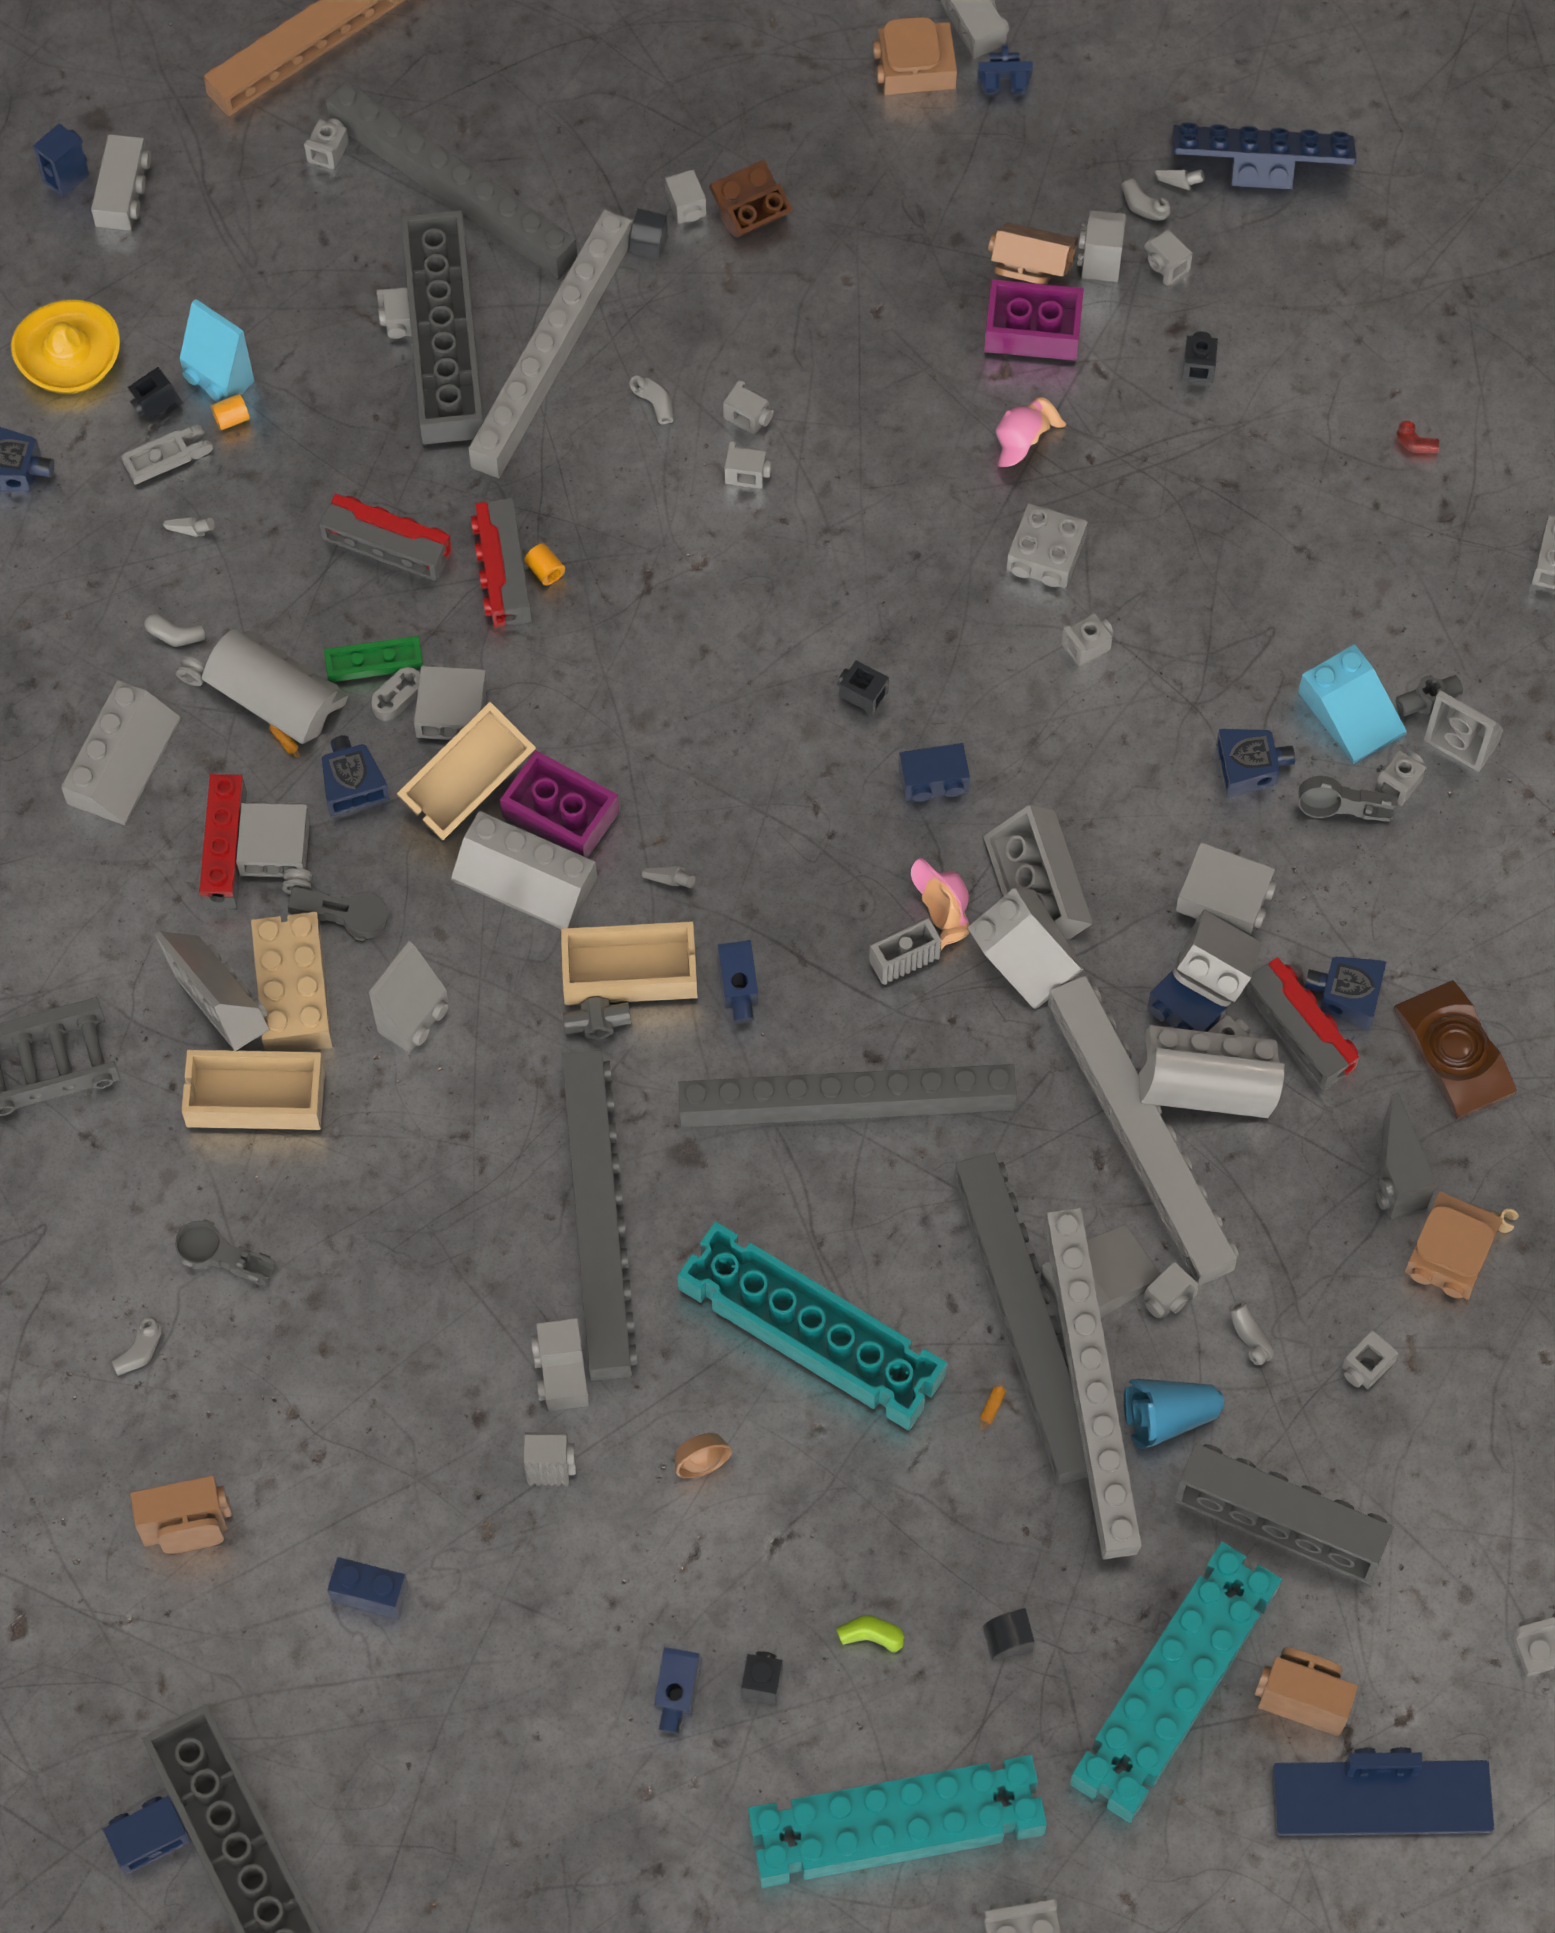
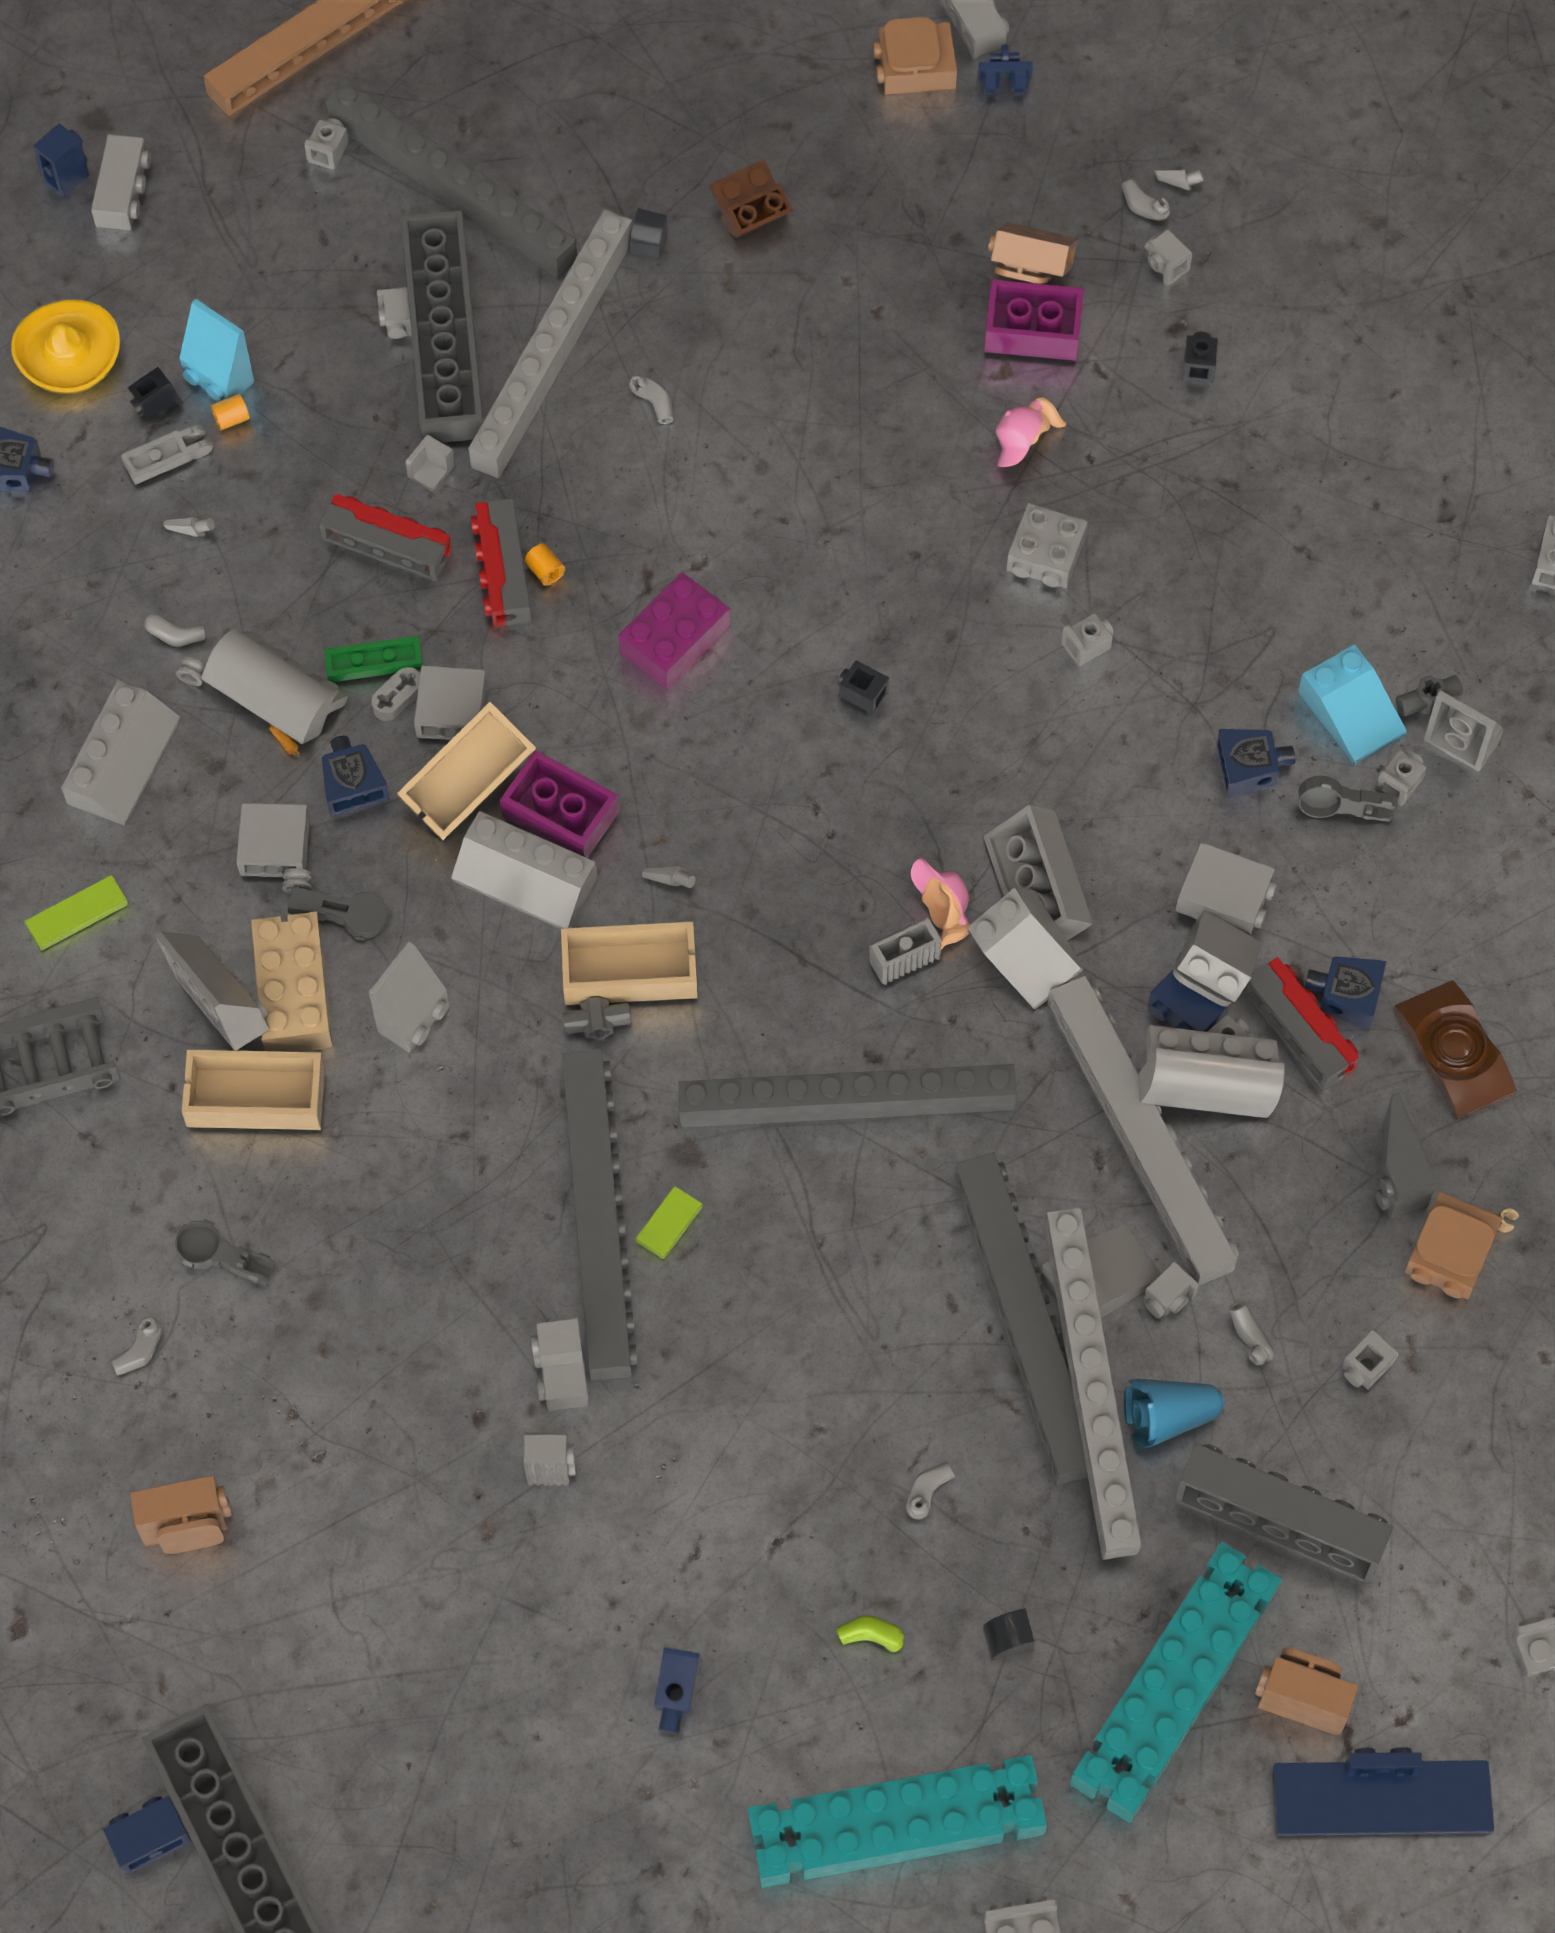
red piece [199,774,247,909] -> none
dark blue brick [327,1557,409,1619] -> none
light grey brick [665,169,706,224] -> none
medium nougat hat [674,1433,732,1479] -> none
teal brick [677,1221,947,1431] -> none
dark blue torso [717,940,758,1023] -> none
light grey brick [723,380,774,435] -> none
light grey brick [725,441,772,489] -> none
black brick [741,1651,783,1705] -> none
dark blue brick [899,743,970,802] -> none
light orange piece [980,1379,1006,1430] -> none
light grey brick [1077,210,1126,282] -> none
dark blue bracket [1173,122,1357,189] -> none
clear red arm [1396,421,1439,454] -> none
none -> lime tile [24,875,128,951]
none -> light grey panel [406,435,455,491]
none -> magenta brick [618,572,730,690]
none -> lime tile [636,1186,703,1260]
none -> light grey arm [906,1462,955,1519]

